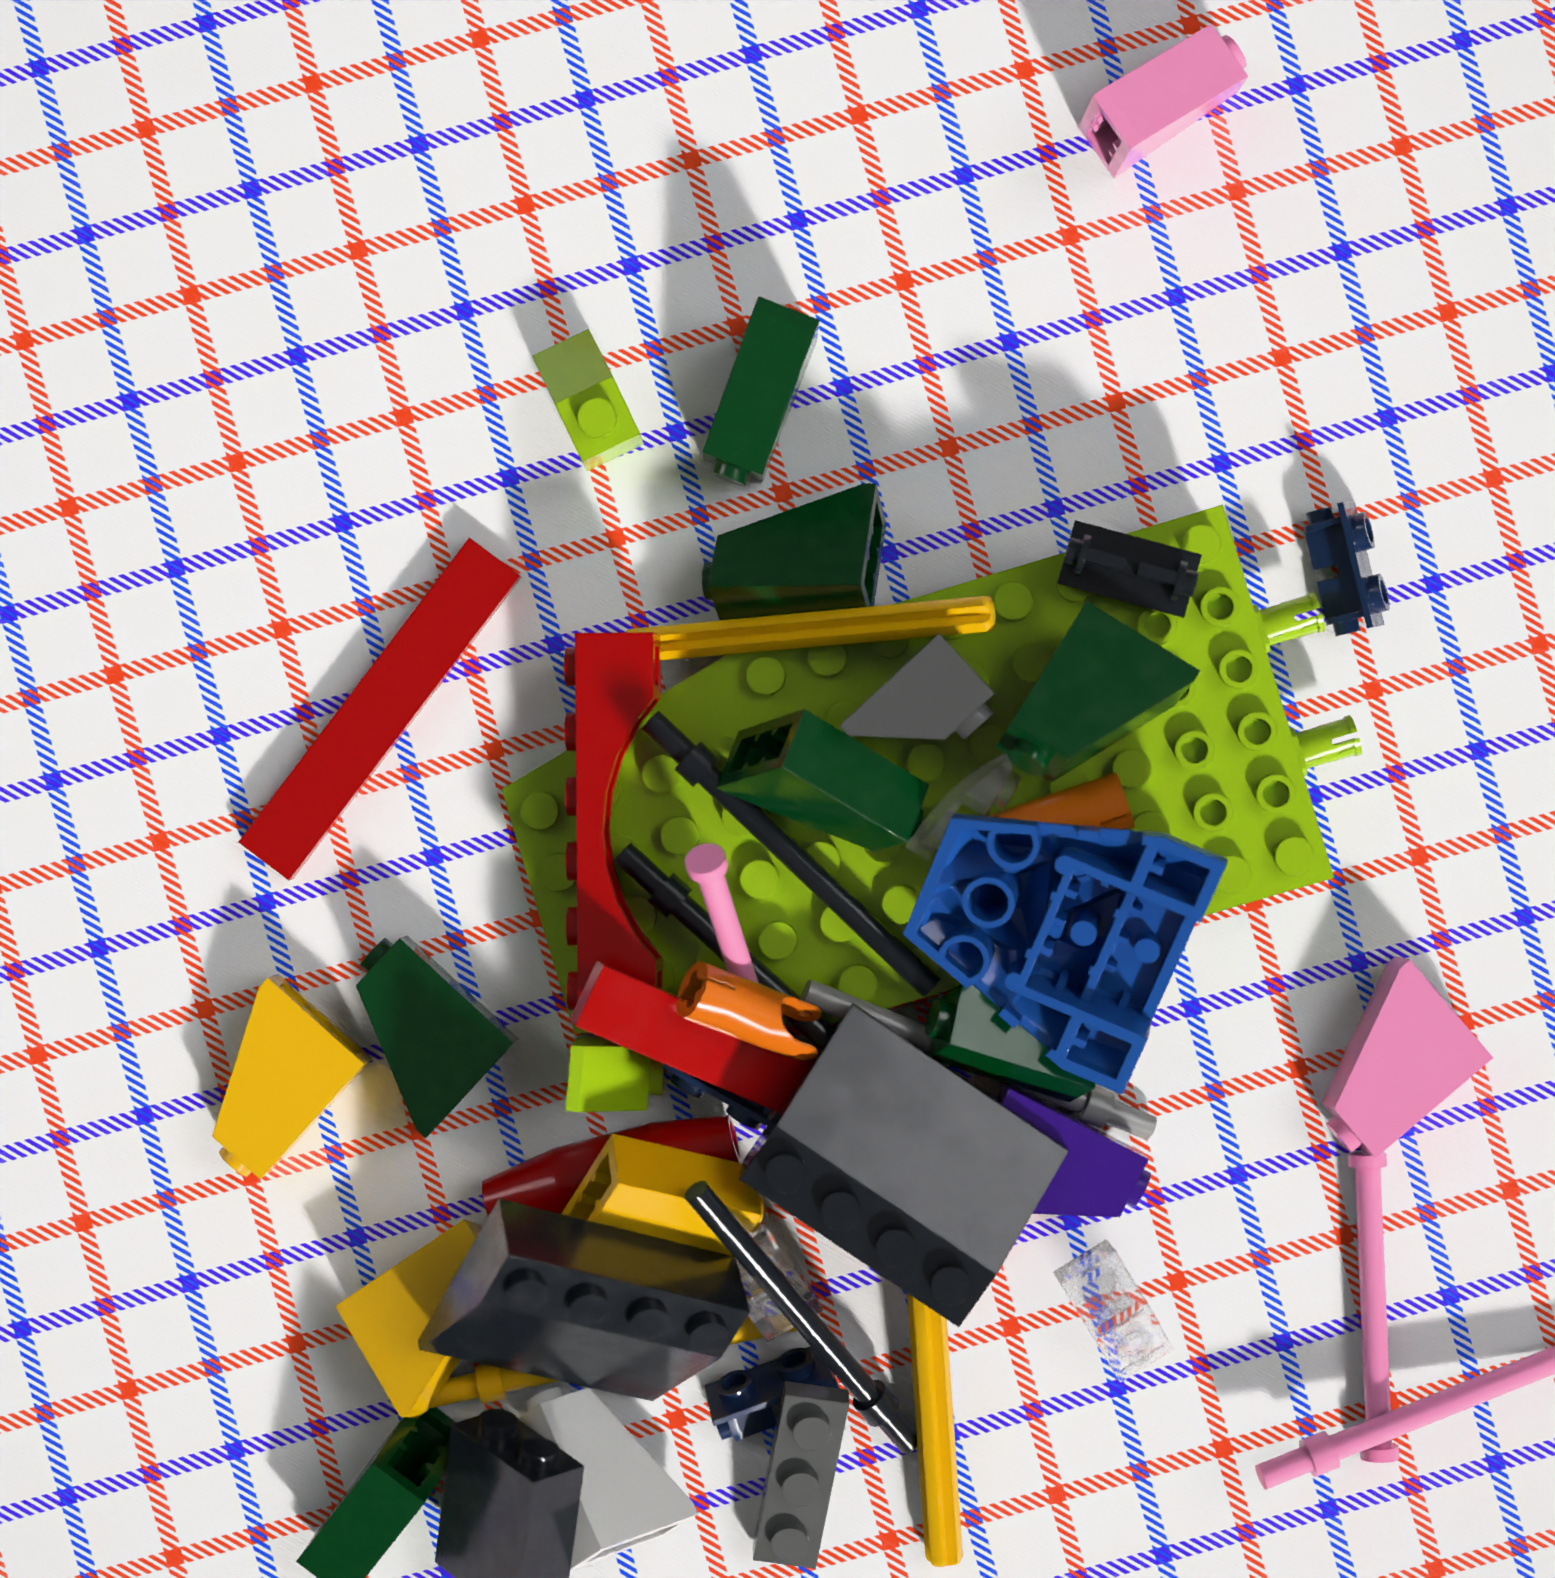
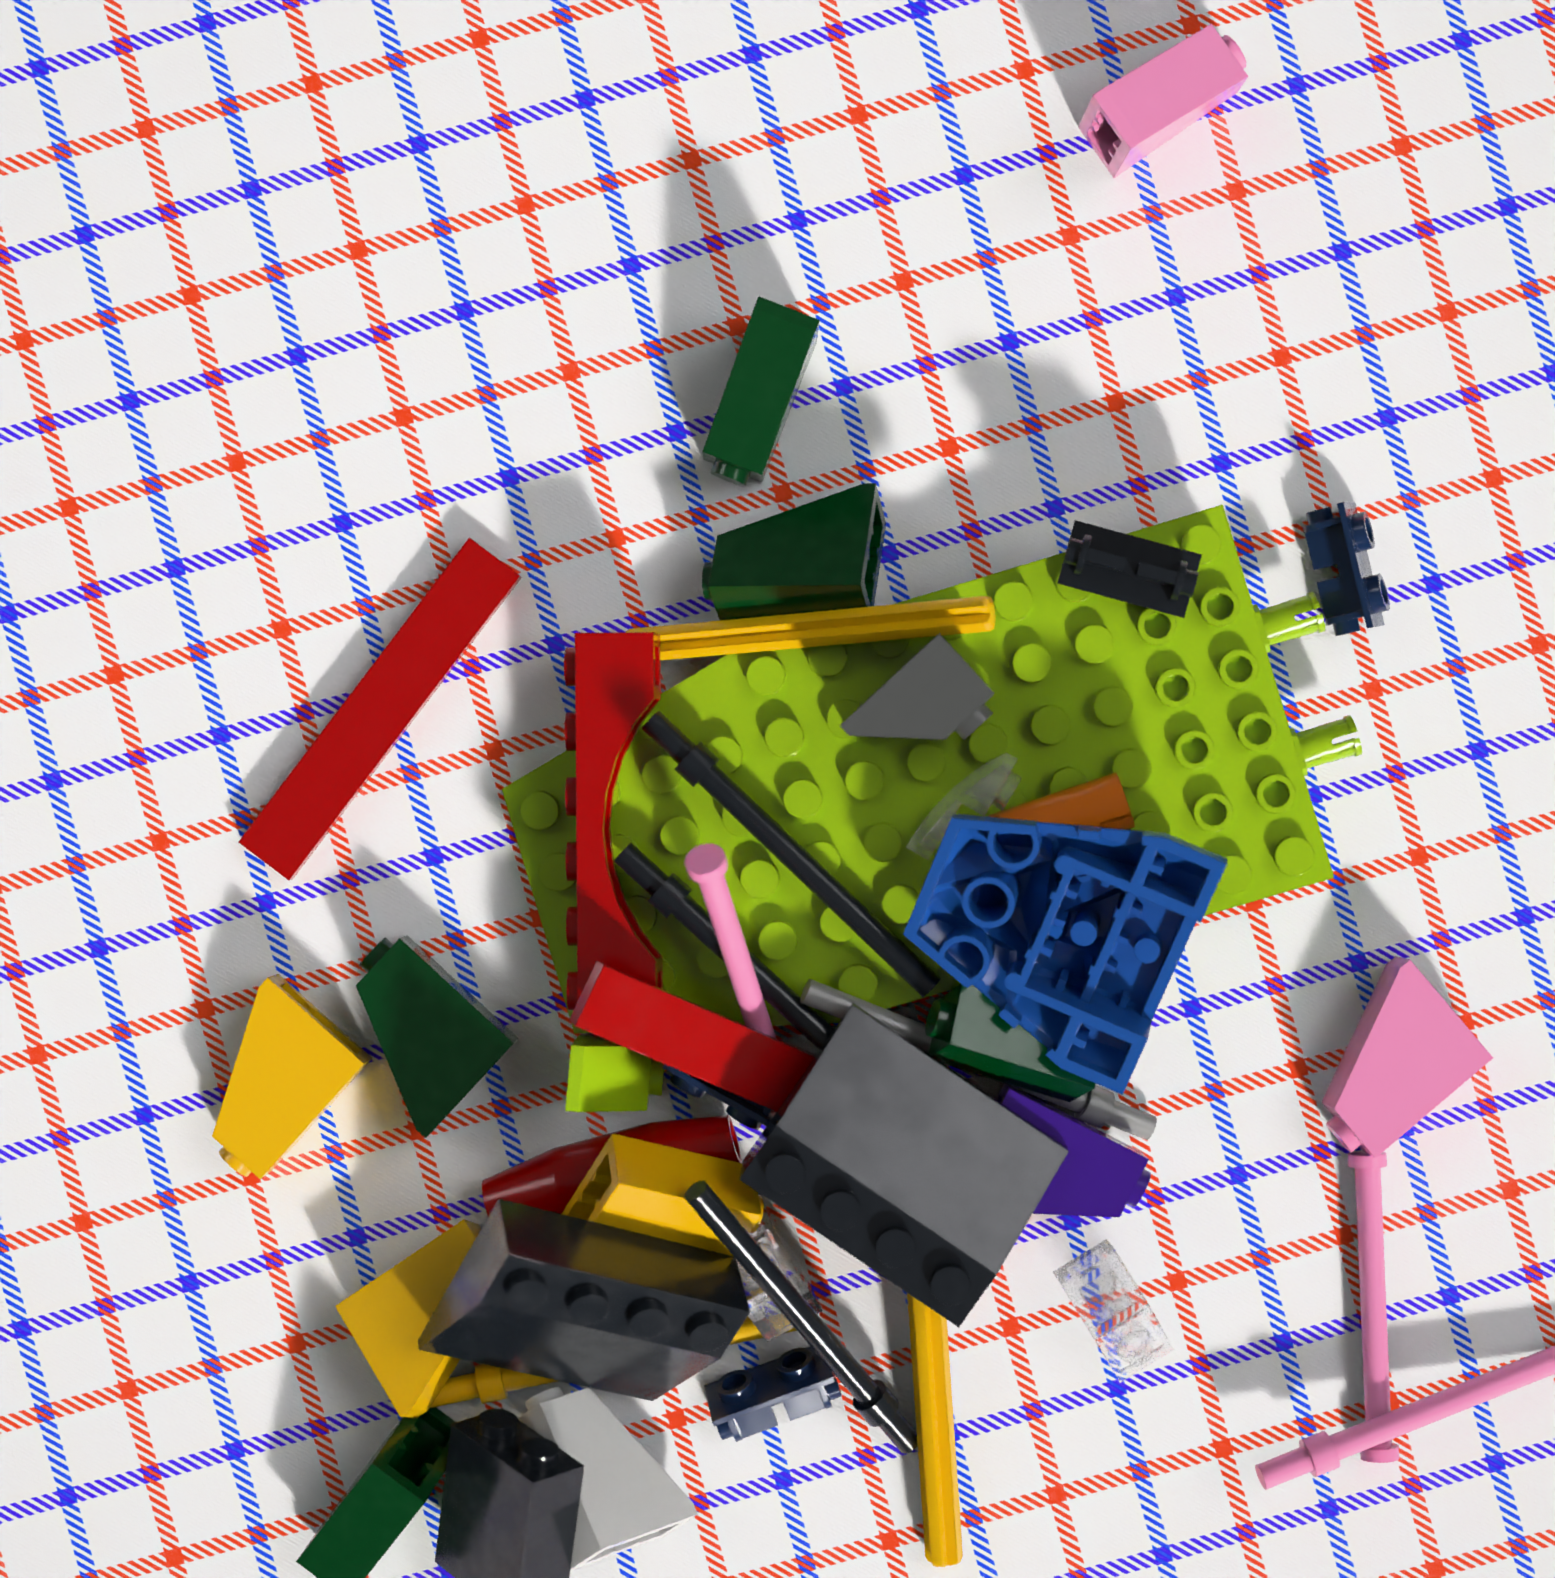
lime slope [532,329,644,471] -> none
orange piece [676,961,821,1061] -> none
dark green slope [716,709,929,851] -> none
dark grey plate [753,1381,849,1569] -> none
dark green slope [996,601,1200,782] -> none

